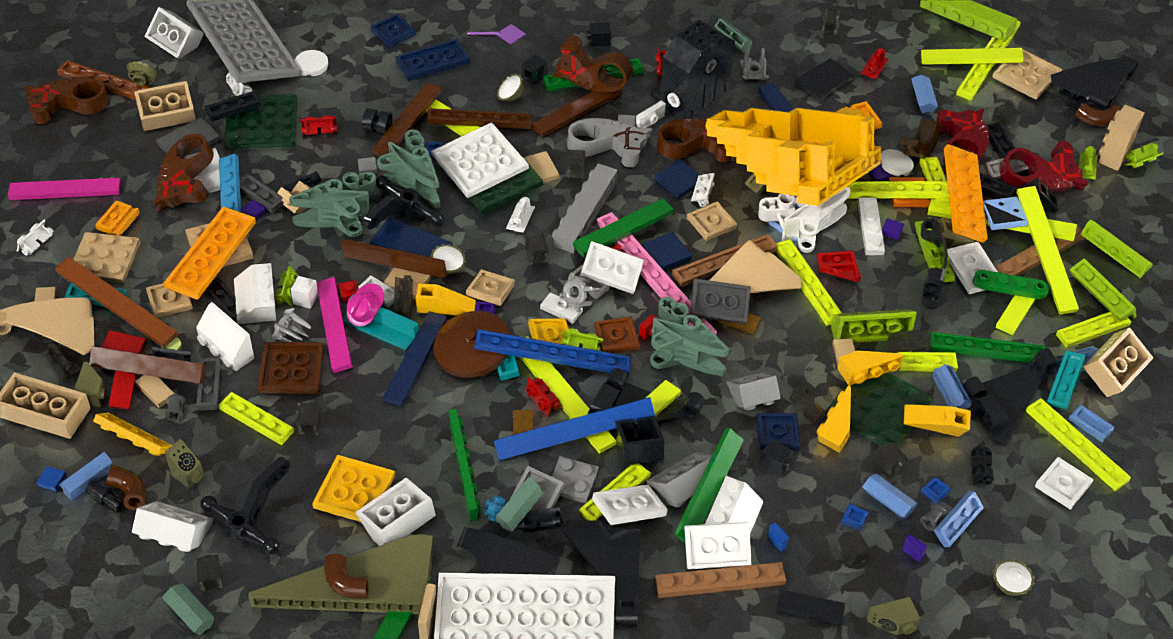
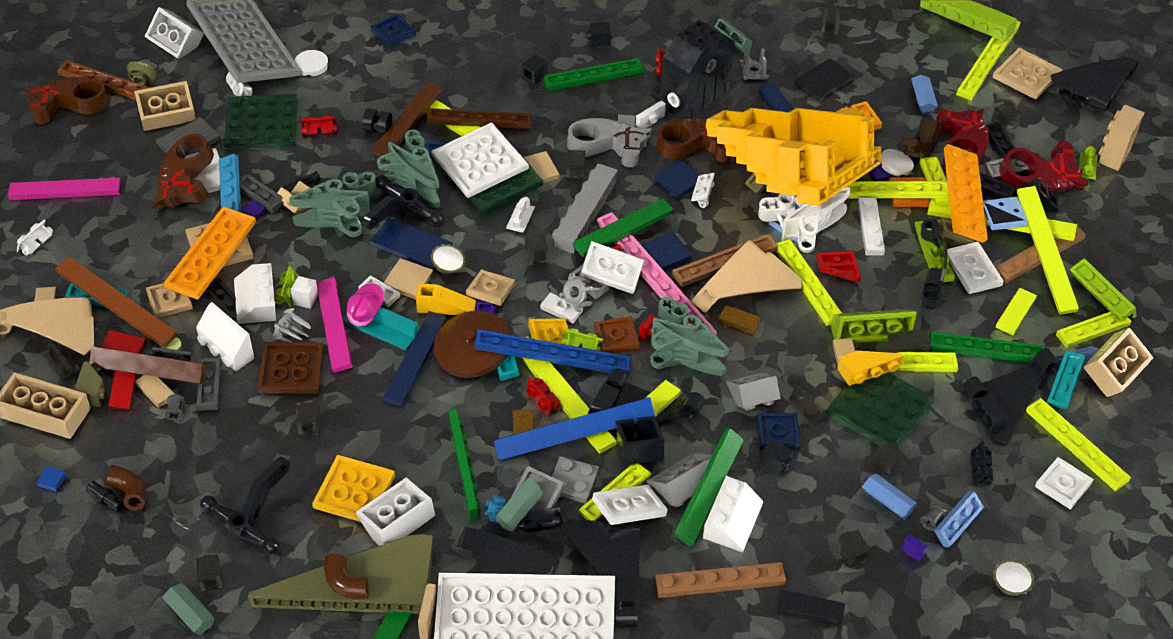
medium blue piece [59,452,113,500] -> none
tan plate [73,232,140,284] -> none
yellow plate [94,413,172,456] -> none
light orange plate [95,200,140,236] -> none
white slope [132,501,214,552] -> none
olive slope [165,439,204,488] -> none
black plate [205,91,261,122] -> none
neon yellow tile [218,392,294,445] -> none
red plate [337,280,358,302] -> none
reddish brown tile [341,239,447,278] -> none
light grey tile [357,157,377,174] -> none
clear smoke hinge [393,275,413,317] -> none
dark blue tile [395,39,470,81] -> none
medium lavender piece [467,24,526,44] -> none
piece [496,73,524,102] -> none
reddish brown tile [532,89,623,137] -> none
reddish brown animal [553,35,633,93] -> none
white tile [684,521,752,569] -> none
tan tile [687,201,737,241] -> none
dark grey tile [690,279,751,324] -> none
blue tile [767,523,789,552] -> none
yellow slope [817,386,851,453] -> none
blue tile [841,504,869,531] -> none
red hinge [861,48,888,79] -> none
olive slope [866,597,921,635] -> none
dark purple tile [882,218,904,240] -> none
yellow slope [904,405,971,437] -> none
neon yellow tile [921,48,1024,65] -> none
blue tile [921,476,951,504] -> none
medium blue piece [933,364,972,410] -> none
green plate [973,270,1049,299] -> none
medium blue tile [1068,405,1115,442] -> none
reddish brown cylinder [1075,103,1122,127] -> none
lime panel [1081,220,1153,278] -> none
lime hinge [1124,142,1163,168] -> none

